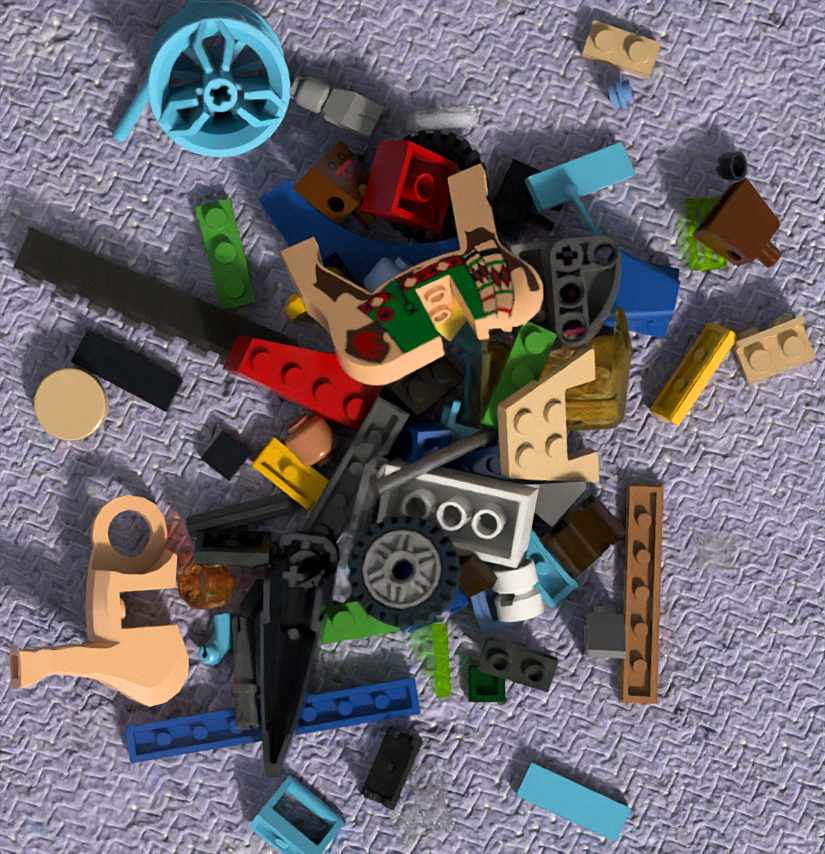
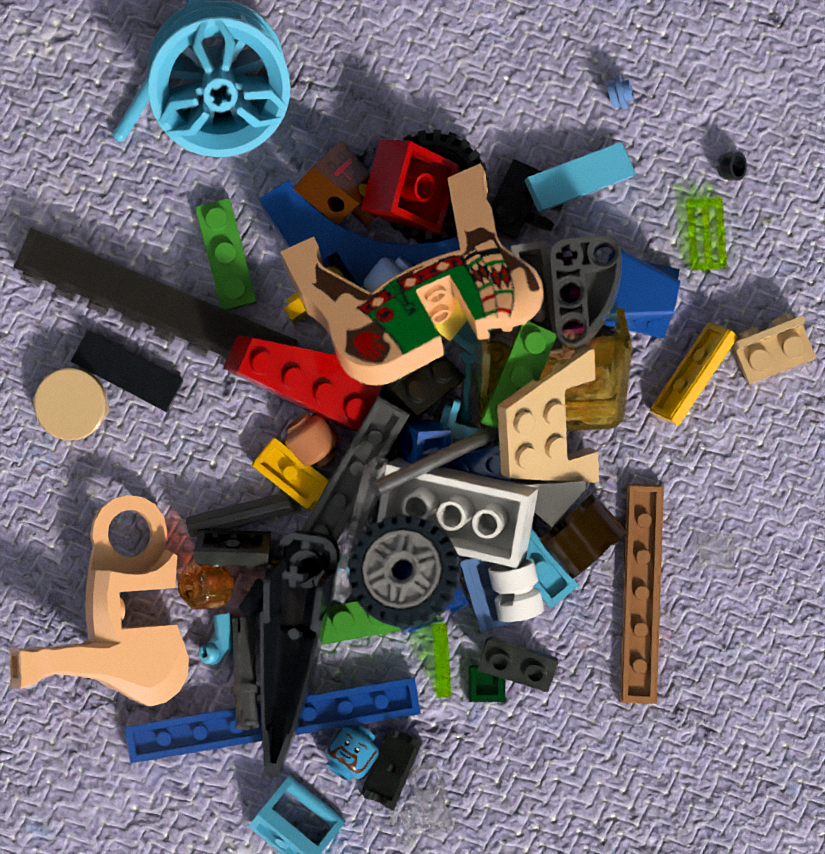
black tile [200,430,252,482] -> none
light grey piece [290,75,385,144] -> none
clear tile [405,105,479,131] -> none
dark brown tile [459,553,498,597] -> none
medium azure tile [516,762,631,842] -> none
medium azure hinge [564,183,605,236] -> none
tan plate [582,20,661,79] -> none
light grey slope [582,606,626,659] -> none
reddish brown torso [692,179,782,268] -> none
none -> dark azure head [324,725,379,782]

